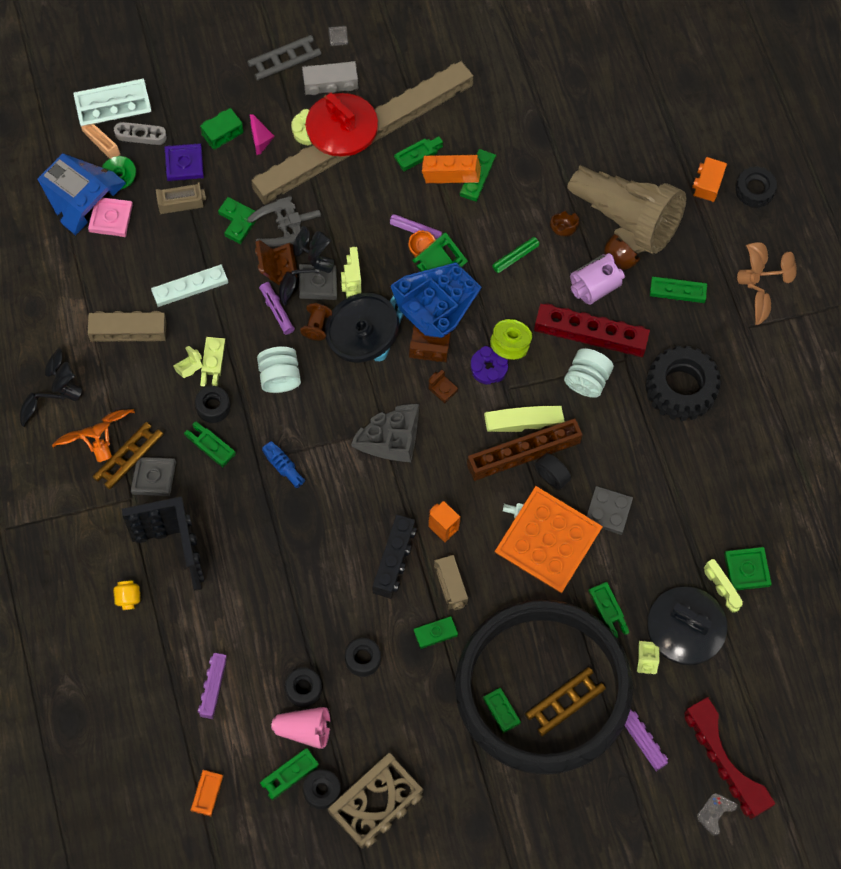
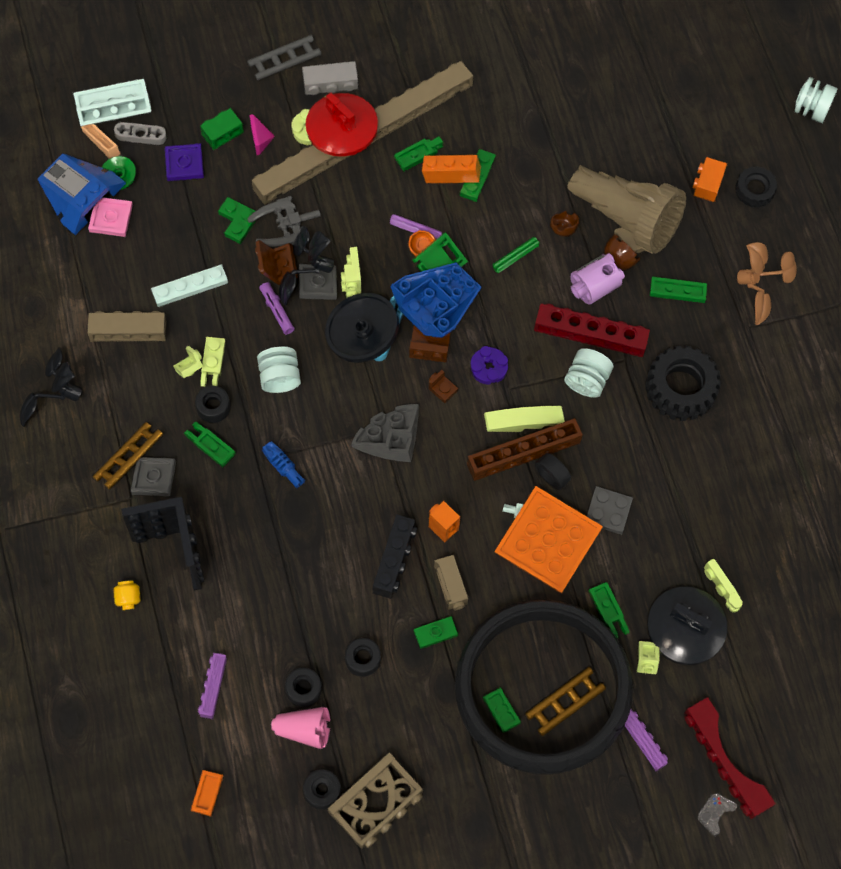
orange plant [52,409,135,462] -> none
dark tan window [156,183,206,214] -> none
green plate [260,748,319,800] -> none
reddish brown hose [300,303,332,340] -> none
clear tile [329,26,348,46] -> none
lime wheel [490,319,532,360] -> none
green plate [724,547,771,590] -> none
none -> light aqua wheel [794,77,838,123]

